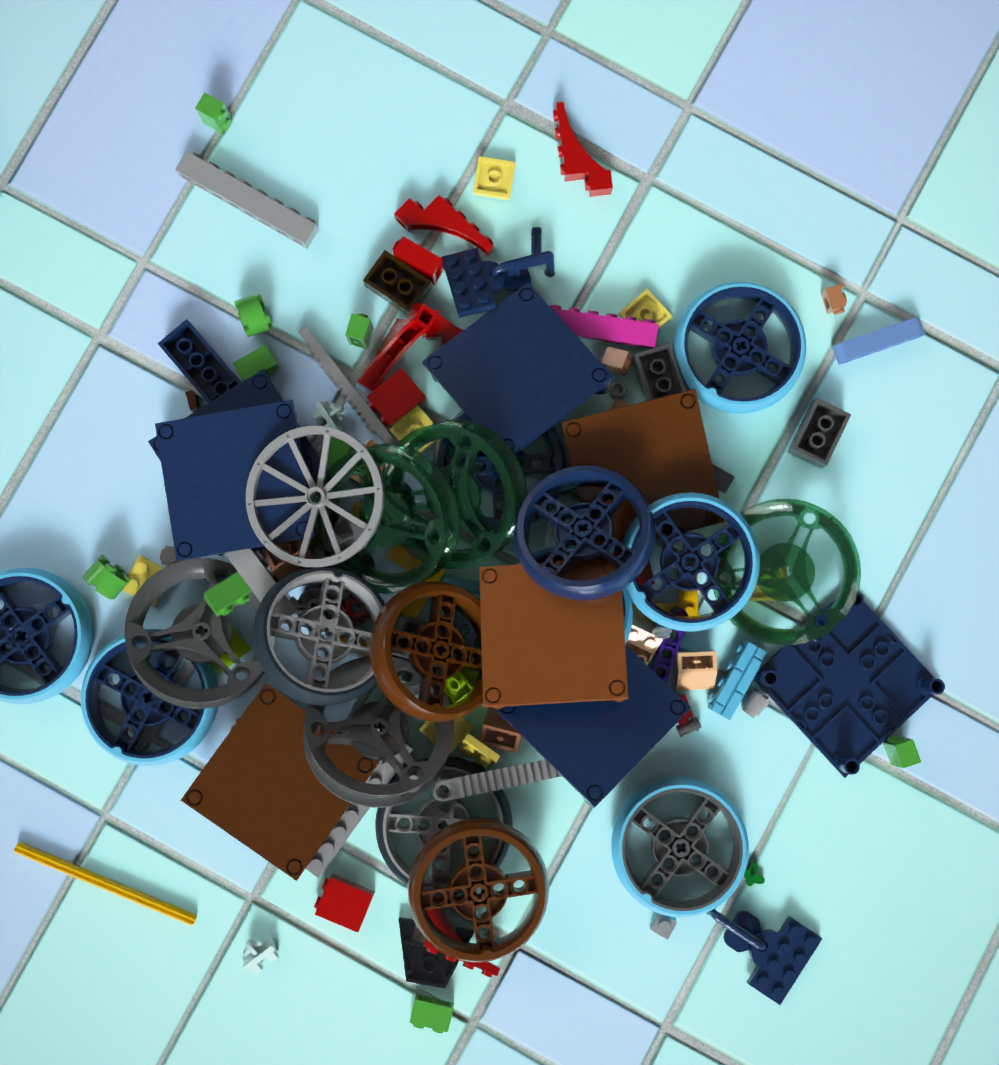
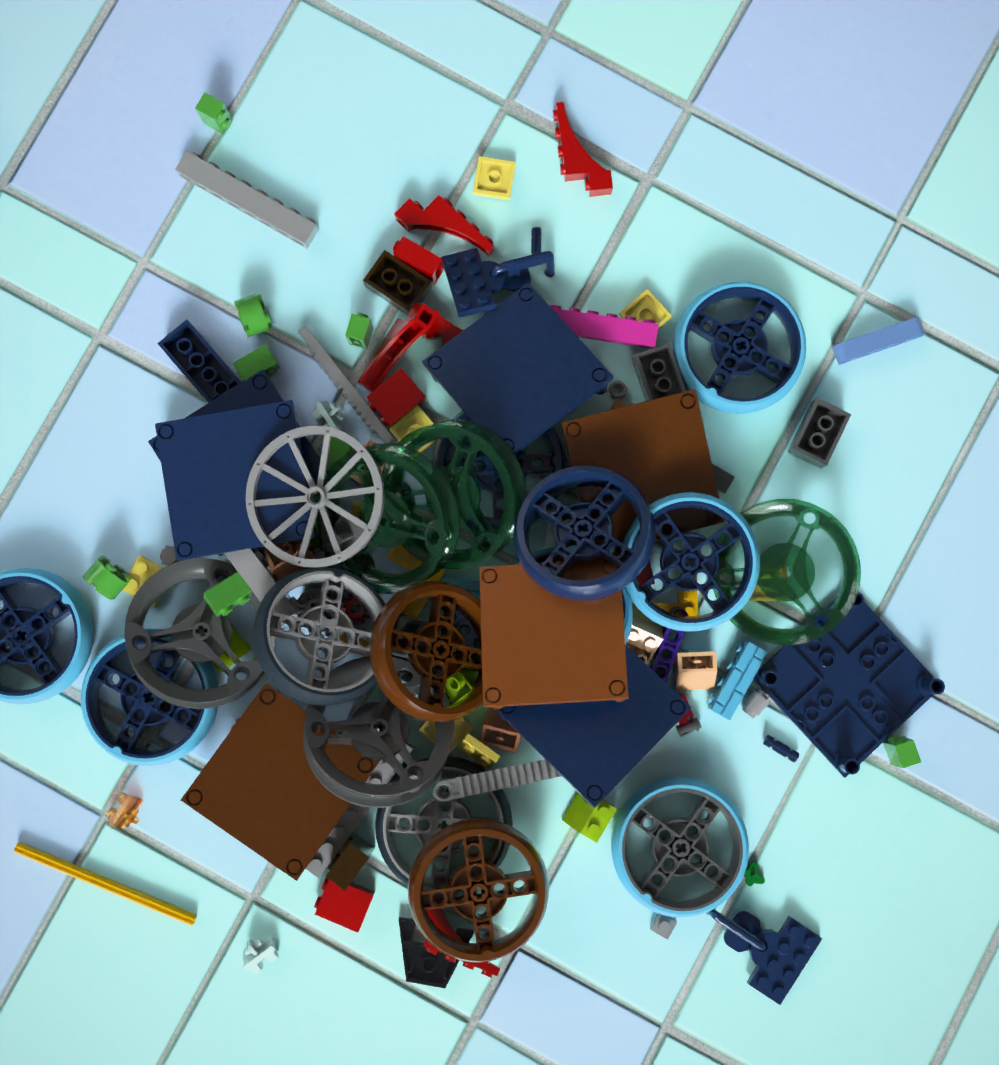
reddish brown tile [185,390,201,412] -> none
bright green brick [409,994,454,1033] -> none
nougat brick [601,346,633,376] -> none
light grey plate [652,624,672,639] -> none
nougat brick [820,283,847,315] -> none
none -> clear orange hips [106,792,143,829]
none -> dark brown brick [326,833,375,891]
none -> lime slope [562,792,617,843]
none -> dark blue axle [763,735,799,763]

